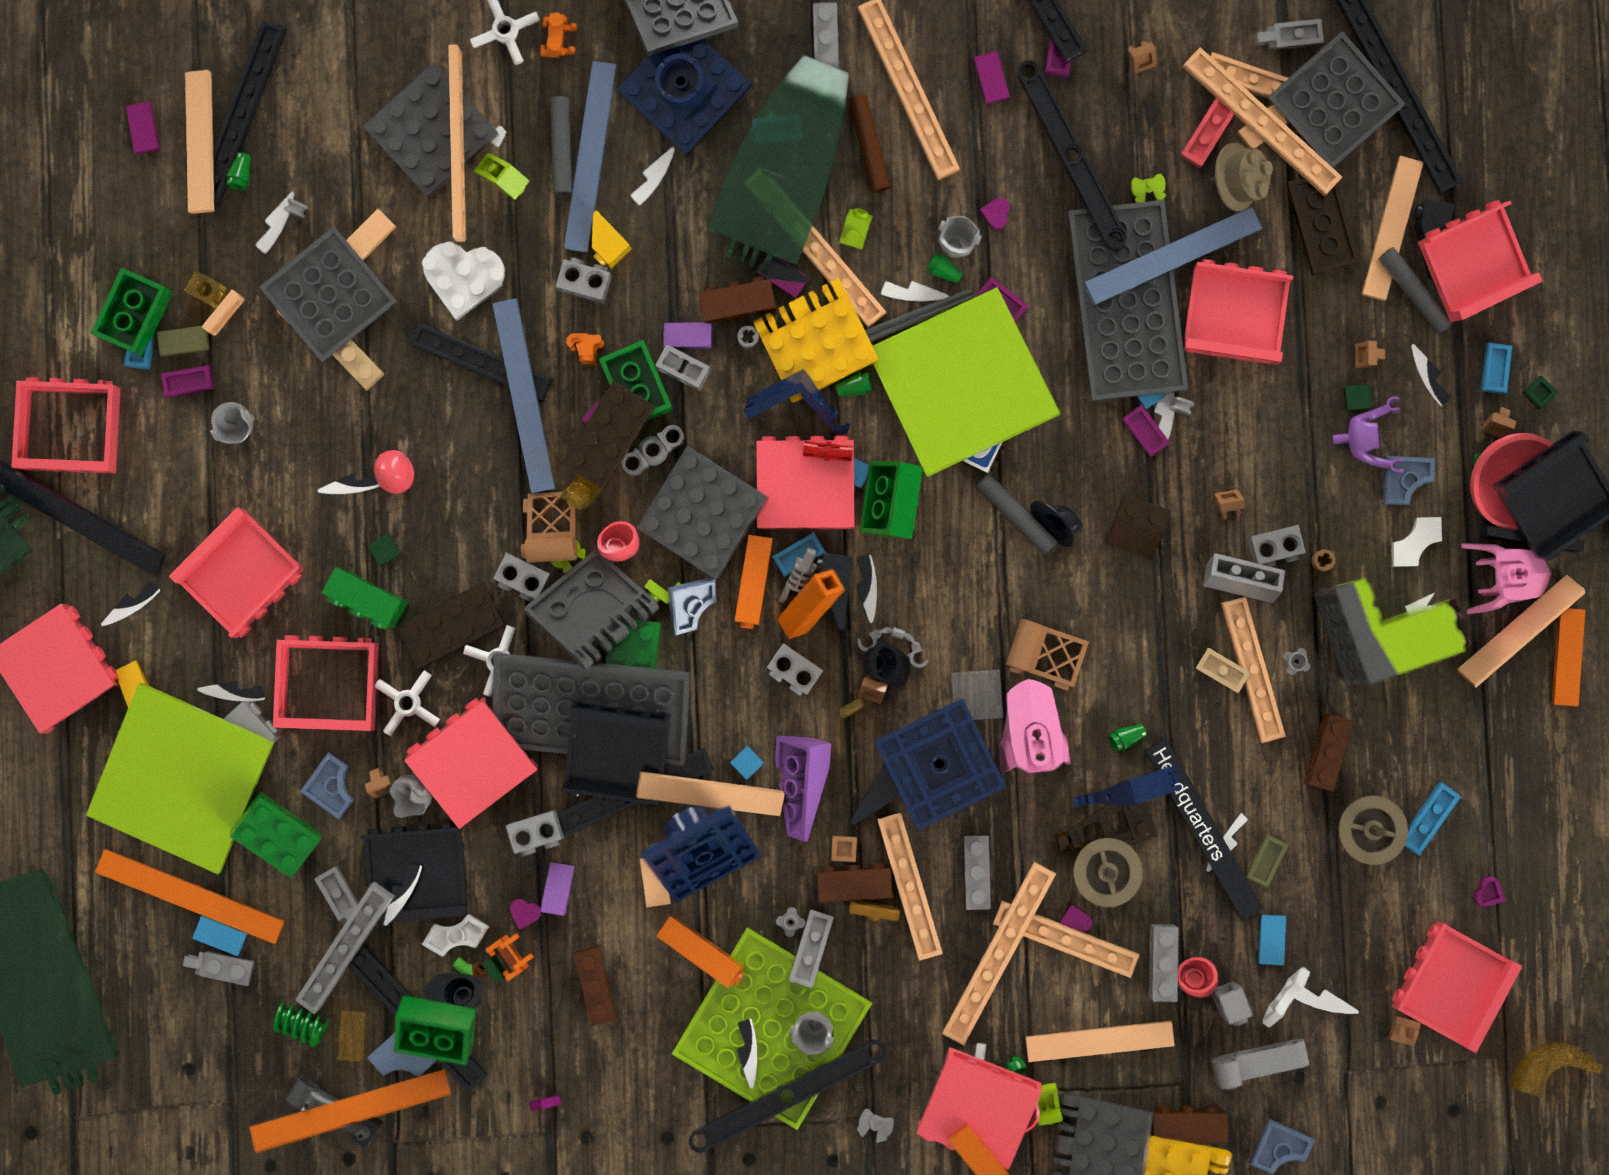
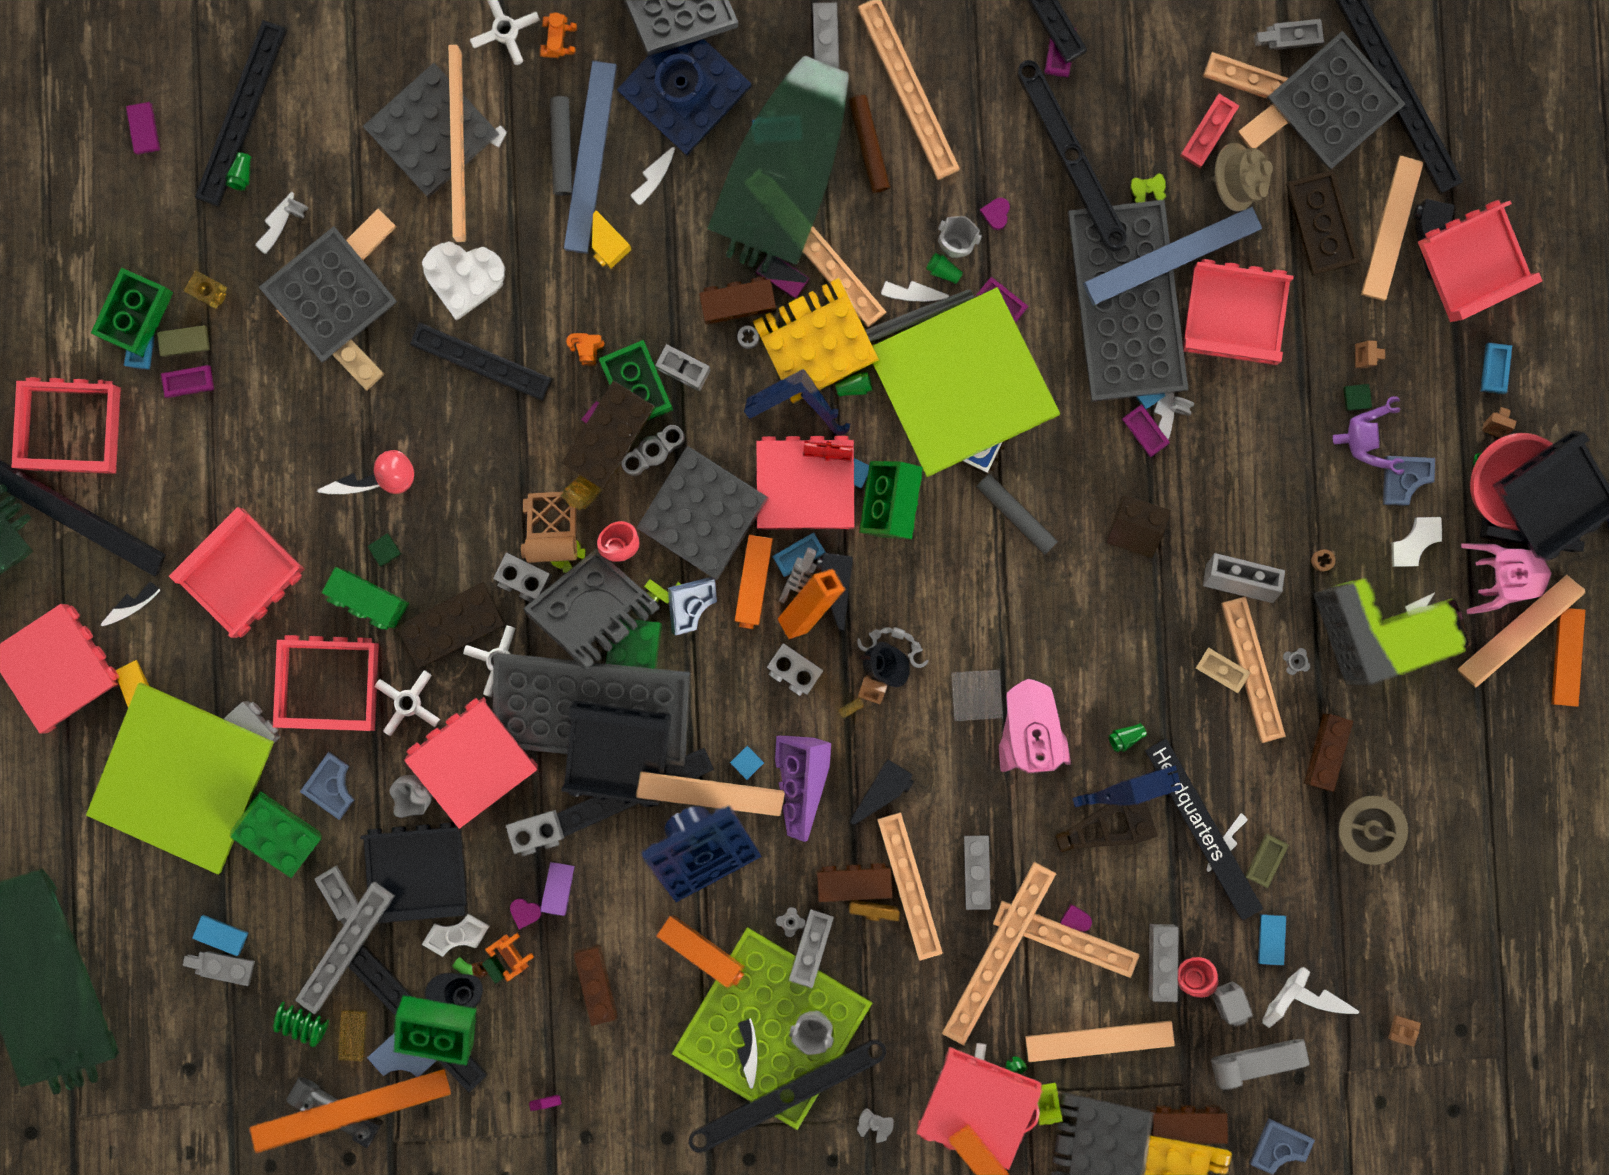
orange tile [95,849,286,944] -> none
light nougat tile [185,70,214,214] -> none
sticker [197,681,265,701] -> none
light nougat tile [202,290,244,336] -> none
light grey cap [210,402,255,444] -> none
medium nougat tile [365,768,395,799] -> none
sticker [384,864,422,926] -> none
lime slope [474,152,529,200] -> none
sand blue tile [492,298,556,493] -> none
light grey brick [555,258,612,304] -> none
light nougat tile [640,858,671,907] -> none
medium lavender slope [663,322,712,349] -> none
medium nougat tile [831,836,857,862] -> none
lime bracket [839,208,873,250] -> none
sticker [857,555,877,623] -> none
dark blue piece [874,698,1006,831] -> none
magenta tile [973,51,1010,105] -> none
medium nougat piece [1006,619,1089,691] -> none
black piece [1030,501,1083,547] -> none
dark tan piece [1073,838,1143,907] -> none
medium nougat tile [1128,41,1157,74] -> none
light nougat tile [1183,47,1342,196] -> none
medium nougat tile [1214,489,1245,519] -> none
light grey brick [1247,525,1306,567] -> none
dark grey piece [1378,247,1453,334] -> none
coral panel [1392,921,1522,1053] -> none
dark azure tile [1405,782,1461,856] -> none
sticker [1412,344,1451,406] -> none
magenta tile [1473,876,1505,907] -> none
clear yellow arch [1510,1042,1602,1097] -> none
dark green tile [1522,375,1558,410] -> none

